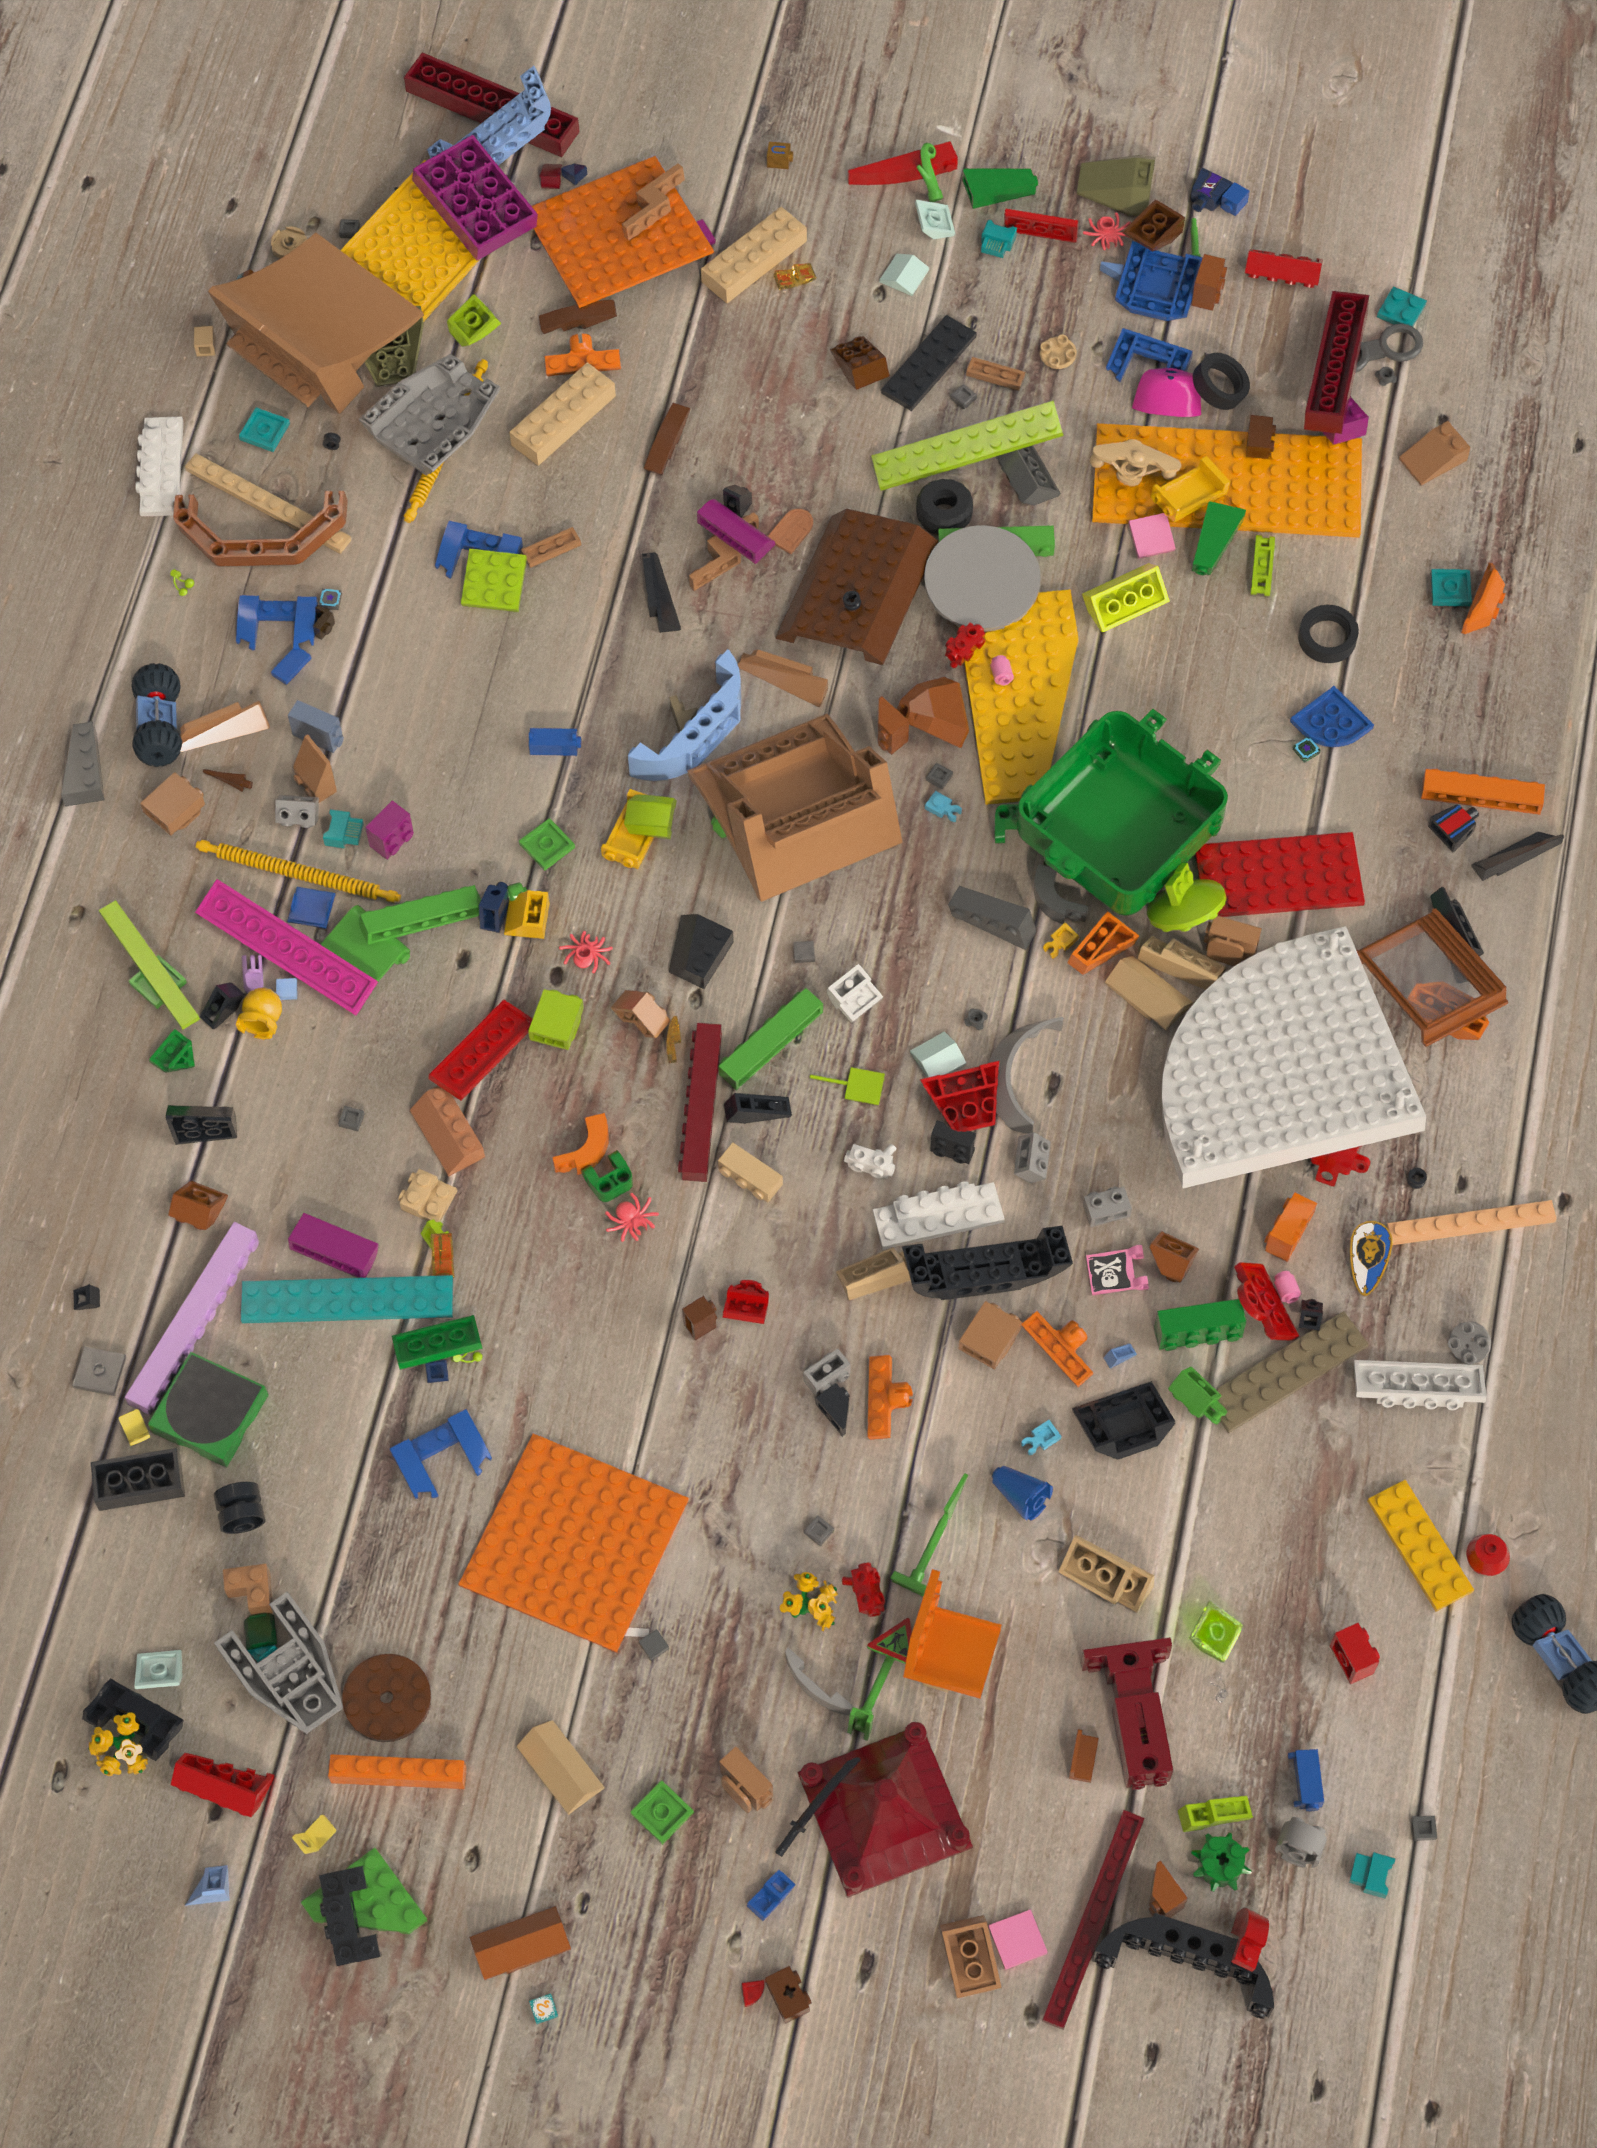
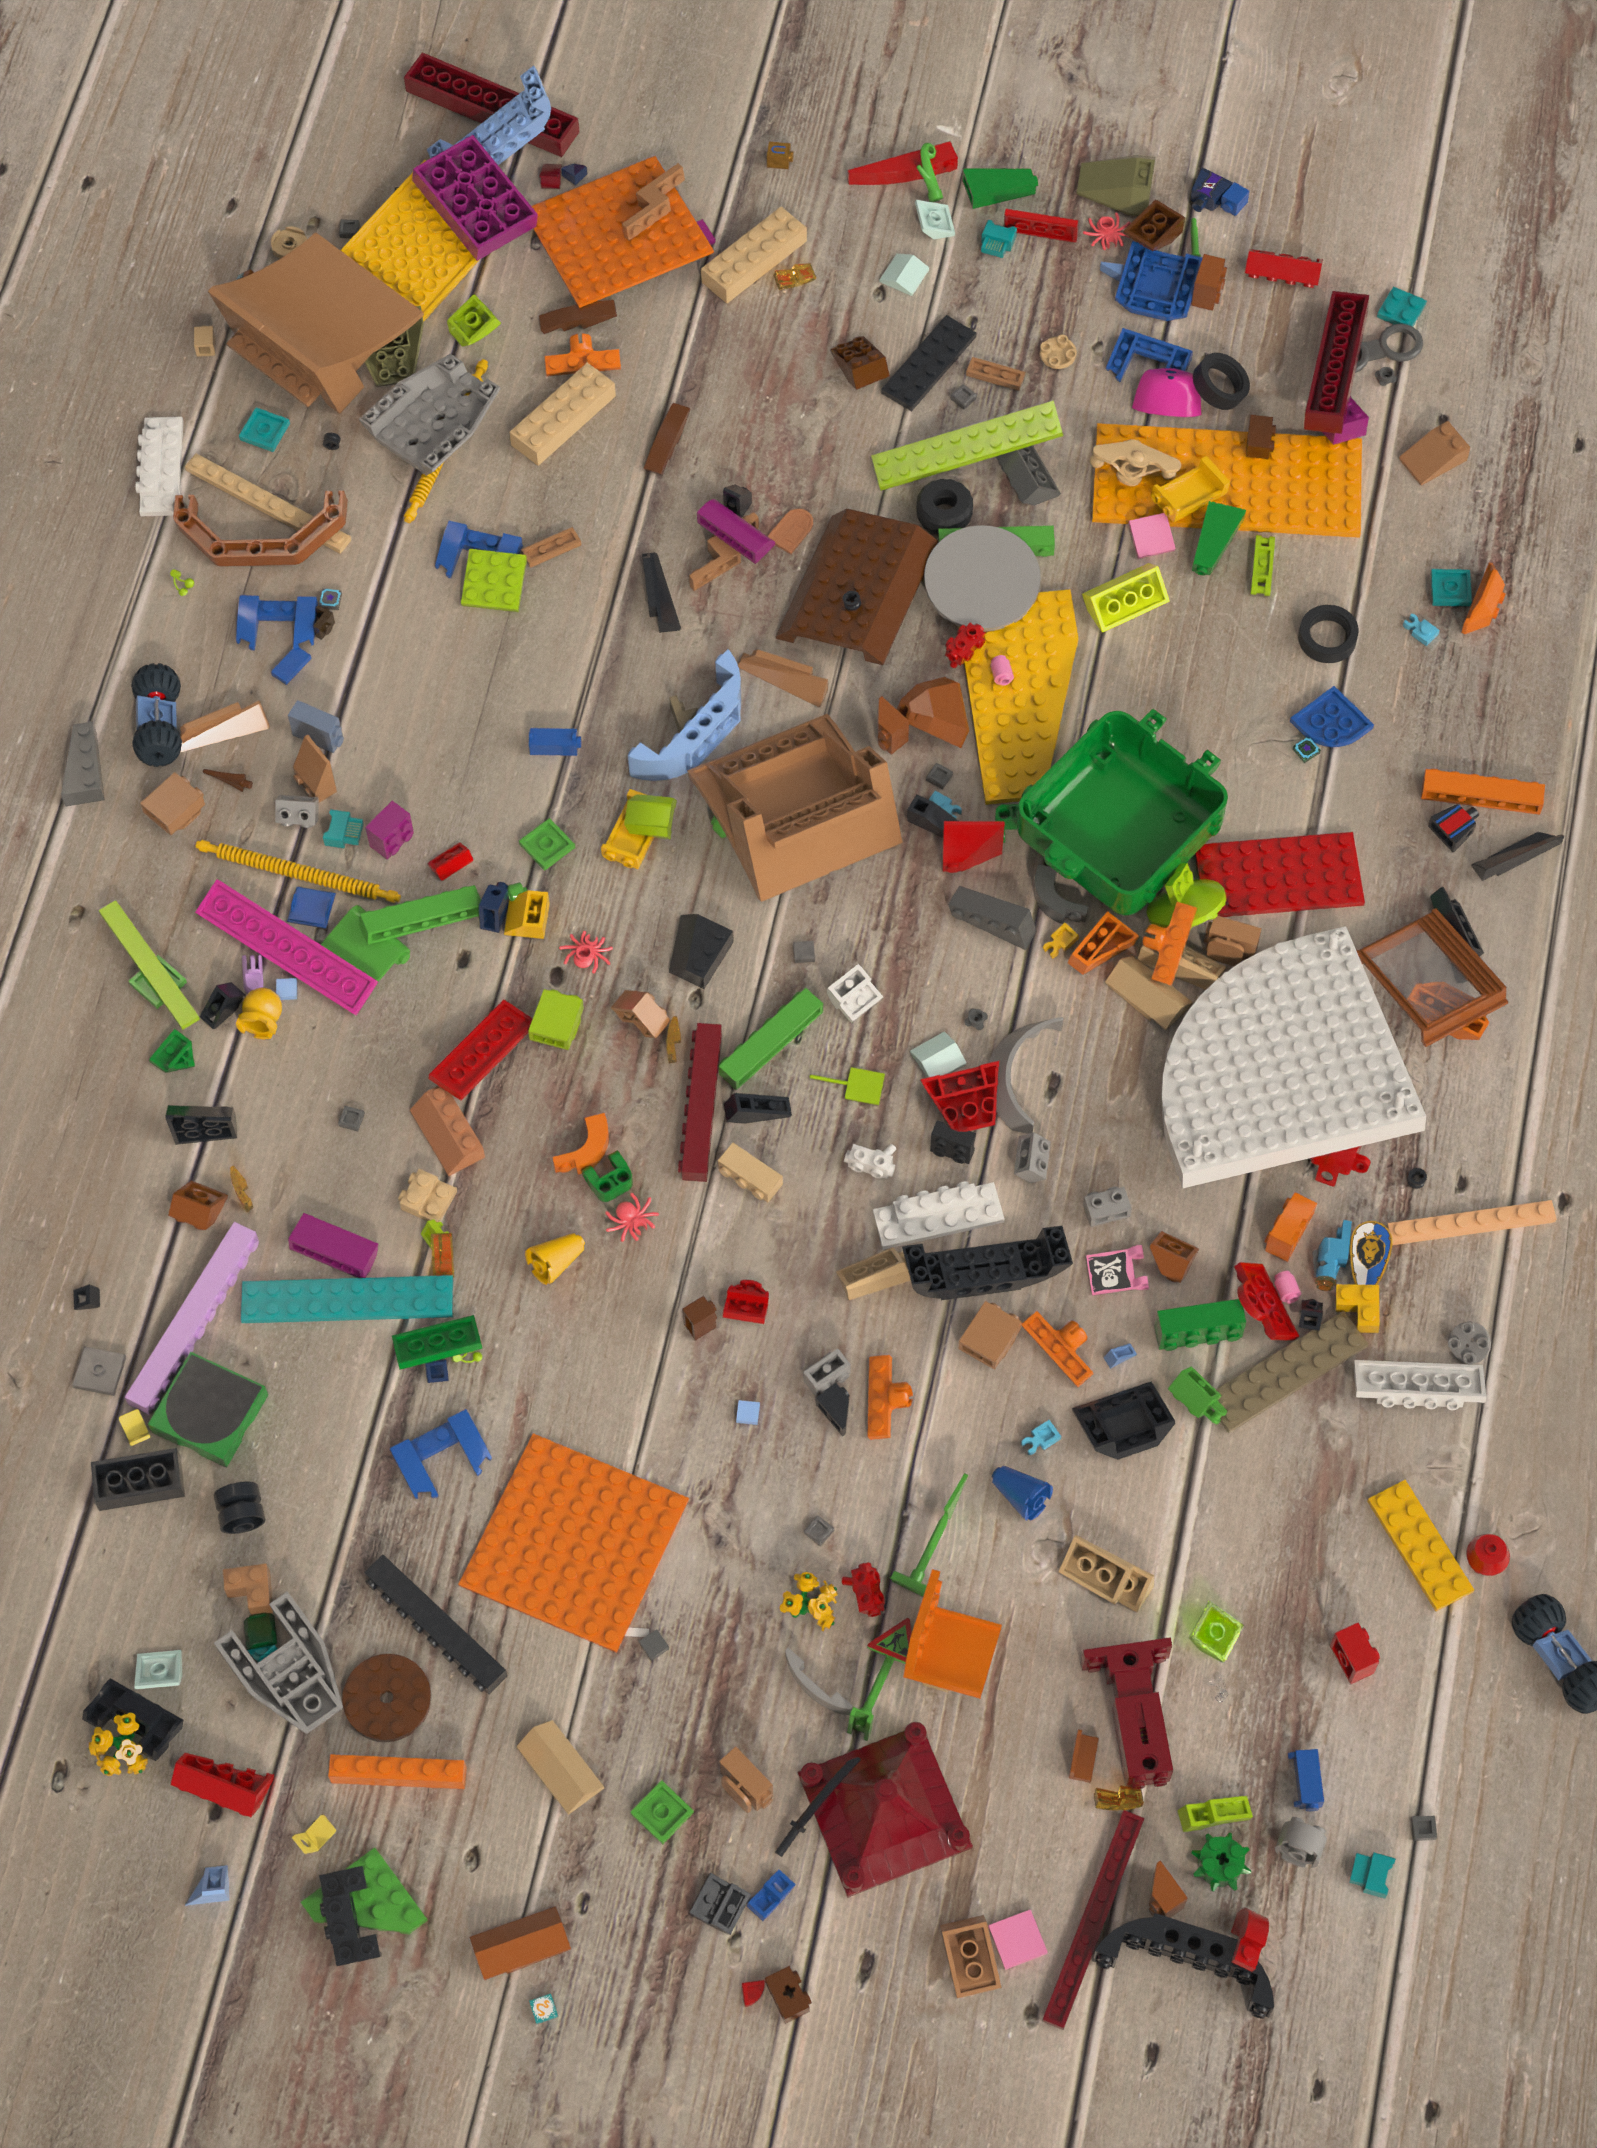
none -> clear yellow slope [230,1165,254,1212]
none -> black brick [364,1554,508,1695]
none -> red slope [427,842,474,881]
none -> yellow cone [525,1233,585,1285]
none -> black slope [688,1873,751,1935]
none -> light blue tile [736,1400,760,1425]
none -> black slope [907,794,959,838]
none -> red slope [942,821,1005,873]
none -> clear yellow slope [1094,1785,1144,1810]
none -> orange plate [1143,902,1197,986]
none -> dark azure plate [1312,1220,1352,1291]
none -> yellow brick [1336,1284,1380,1333]
none -> medium azure plate [1403,613,1440,646]

